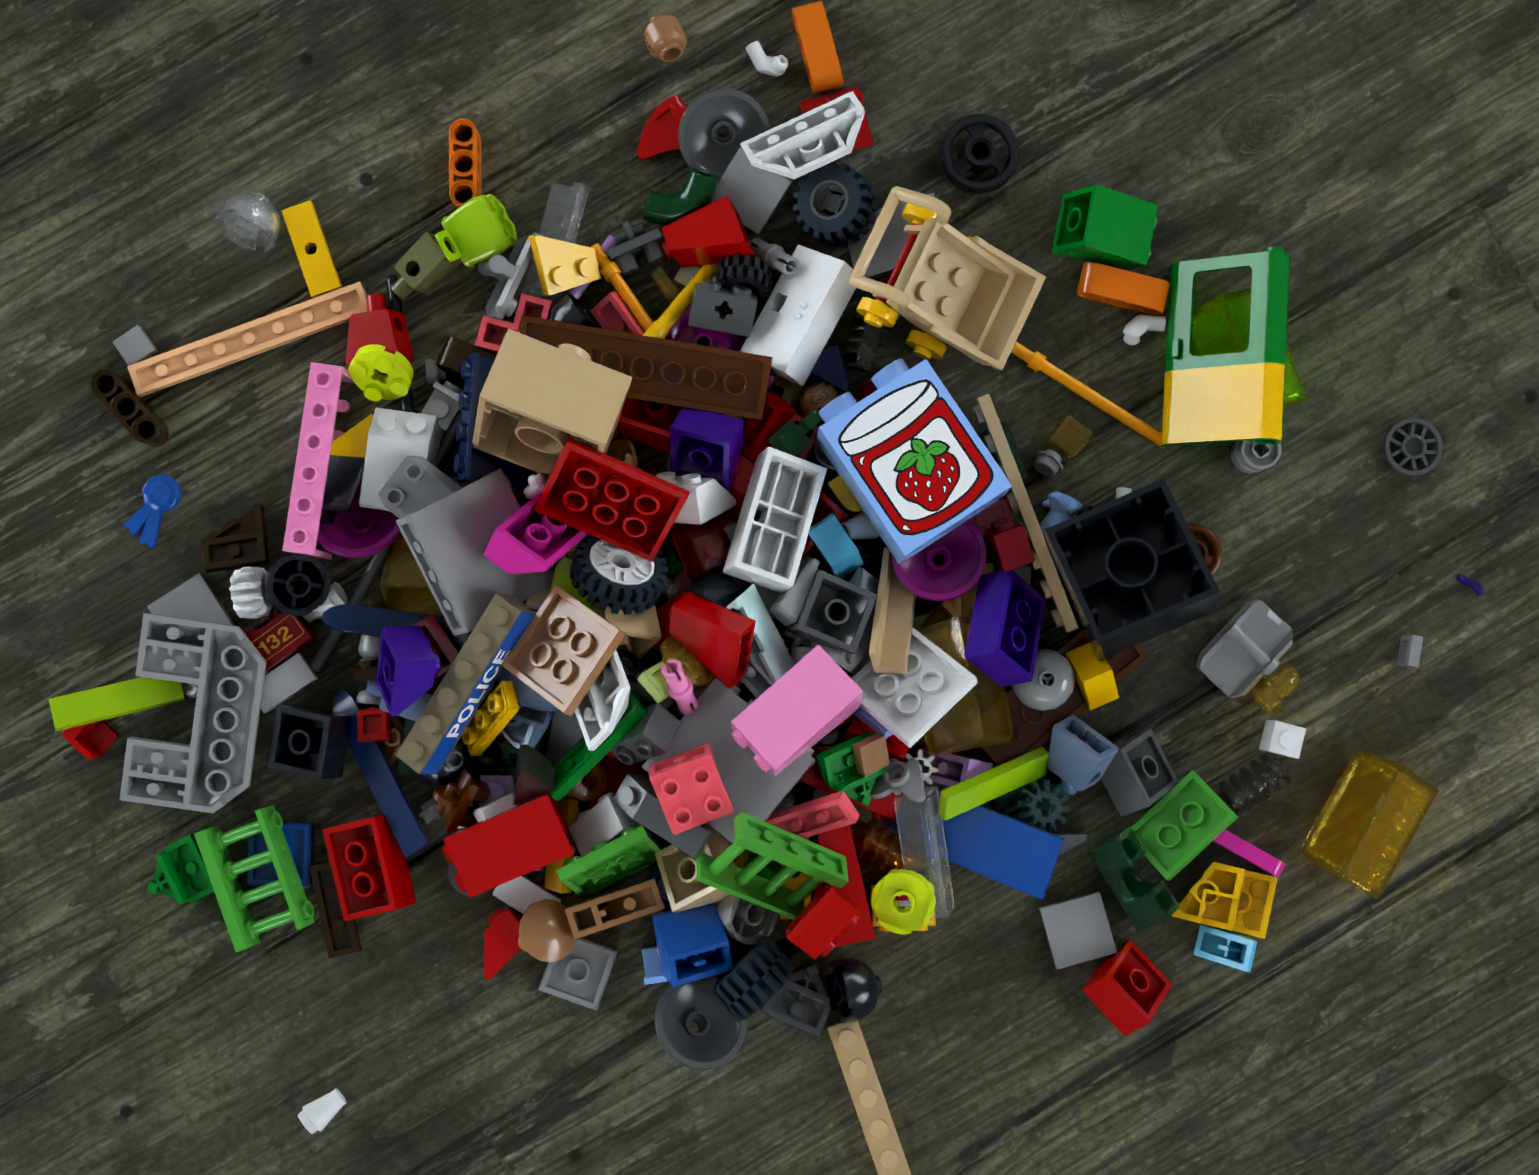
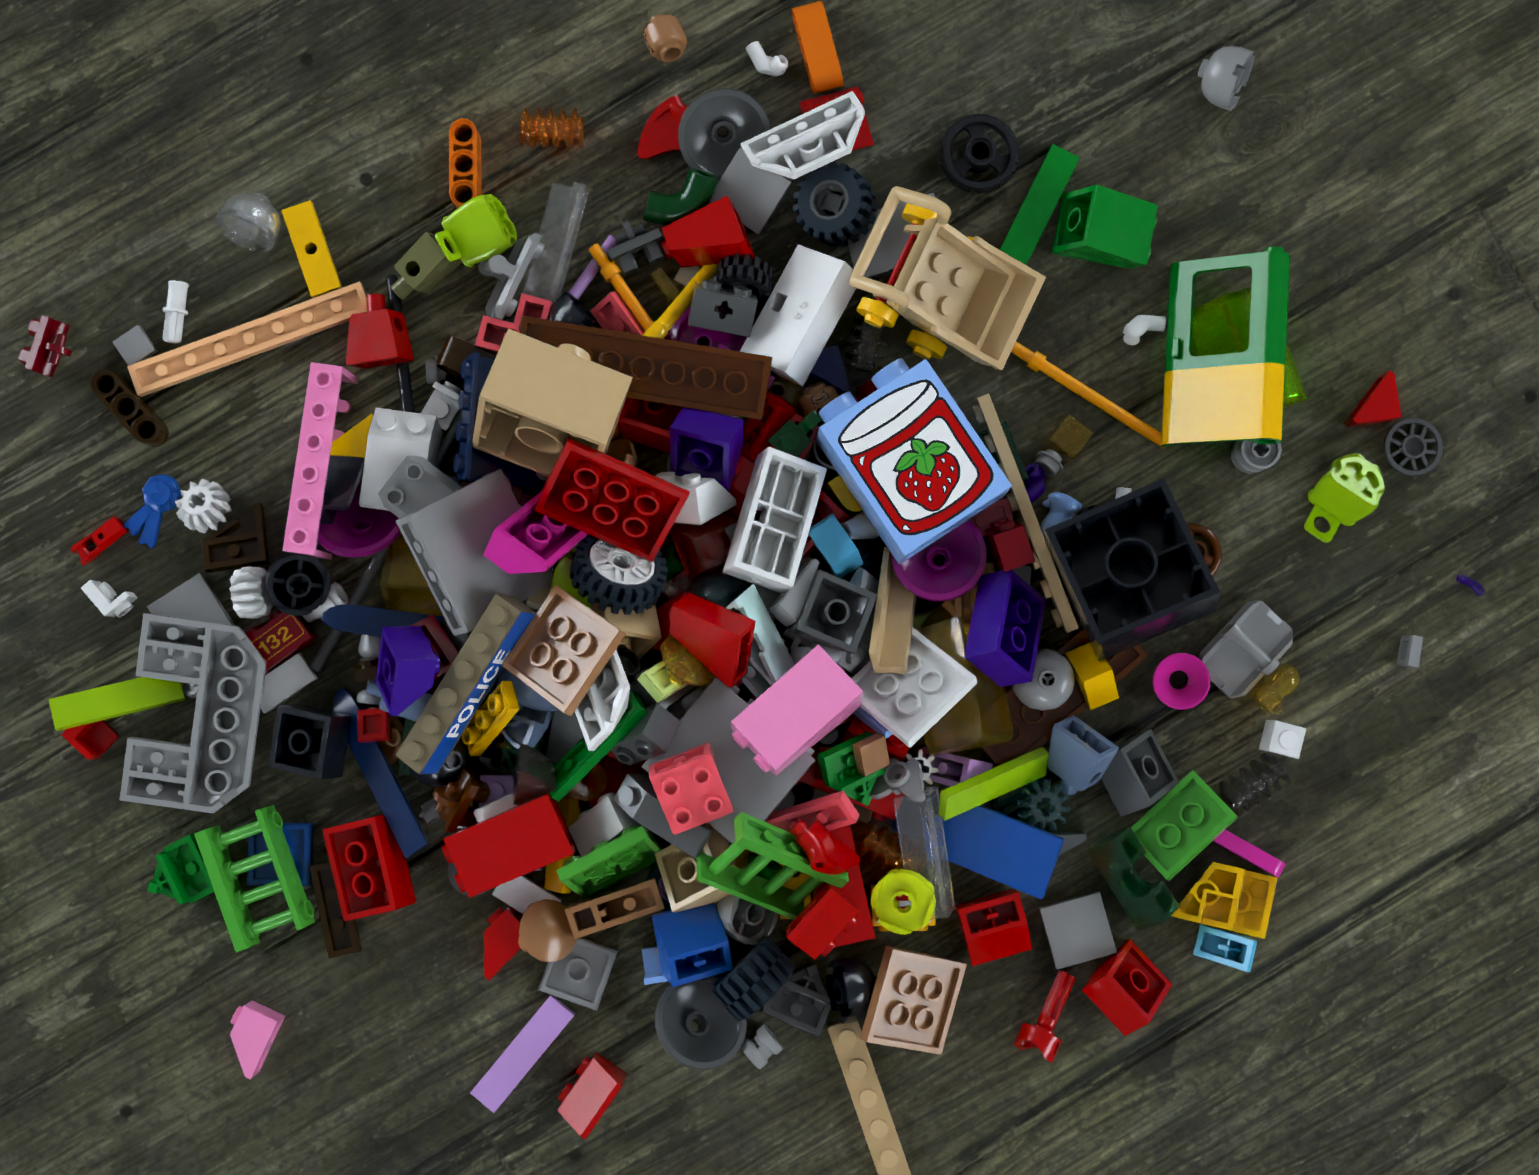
white cone [298,1088,347,1134] -> none
neon yellow plate [348,344,414,402] -> none
white arm [524,473,545,500] -> none
yellow wing [528,235,601,296] -> none
bright pink pin [661,659,699,715] -> none
light grey pin [751,237,799,276] -> none
orange beam [1076,262,1170,315] -> none
clear yellow windscreen [1302,750,1439,900] -> none
none -> dark red hips [18,315,73,378]
none -> red bar [70,515,128,566]
none -> white bracket [81,580,138,618]
none -> white axle [162,280,189,344]
none -> white gear [175,479,232,534]
none -> bright pink slope [230,1000,285,1080]
none -> lavender tile [470,995,575,1113]
none -> clear orange piece [520,108,585,148]
none -> slope [557,1052,627,1140]
none -> light grey wheel [741,1024,784,1070]
none -> red arm [790,819,860,875]
none -> medium nougat plate [860,946,967,1055]
none -> red slope [954,888,1032,966]
none -> green tile [1000,144,1080,265]
none -> red piece [1013,971,1076,1064]
none -> dark purple arm [1024,463,1045,504]
none -> dark pink piece [1152,653,1211,710]
none -> light grey cylinder [1198,45,1255,111]
none -> lime piece [1304,453,1385,543]
none -> red slope [1344,370,1402,427]

